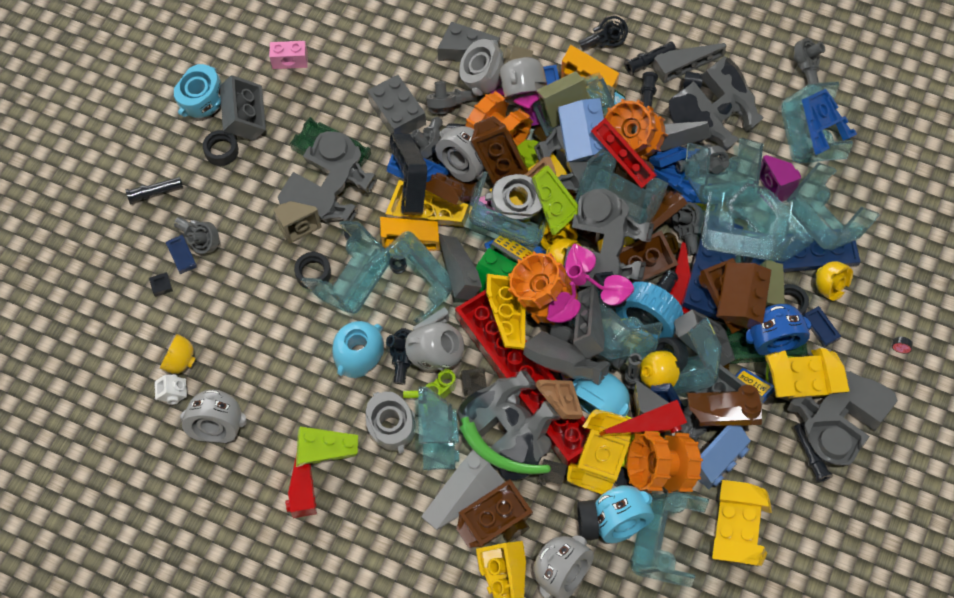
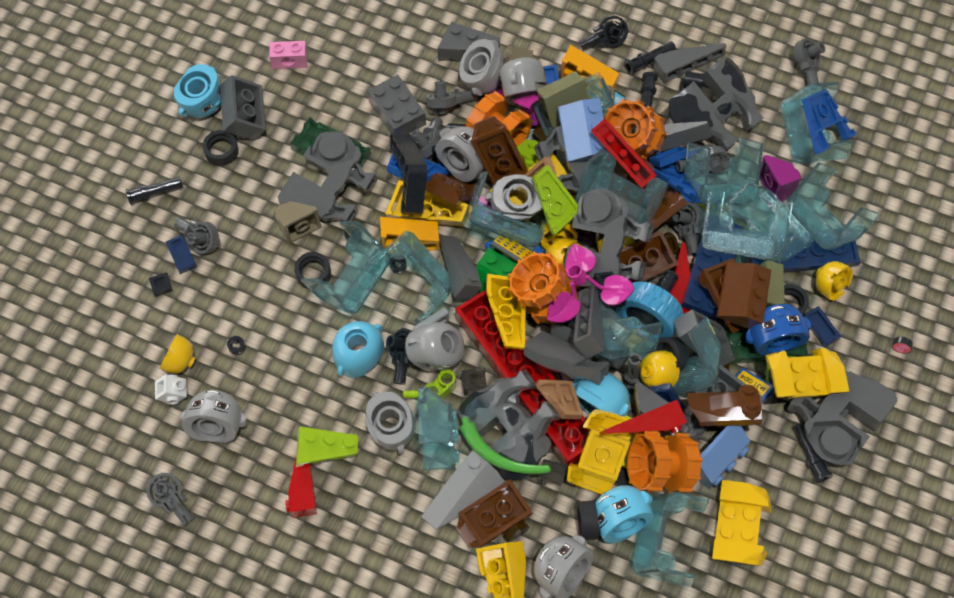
none -> dark grey pin [147,473,195,527]
none -> black bush [227,336,246,355]

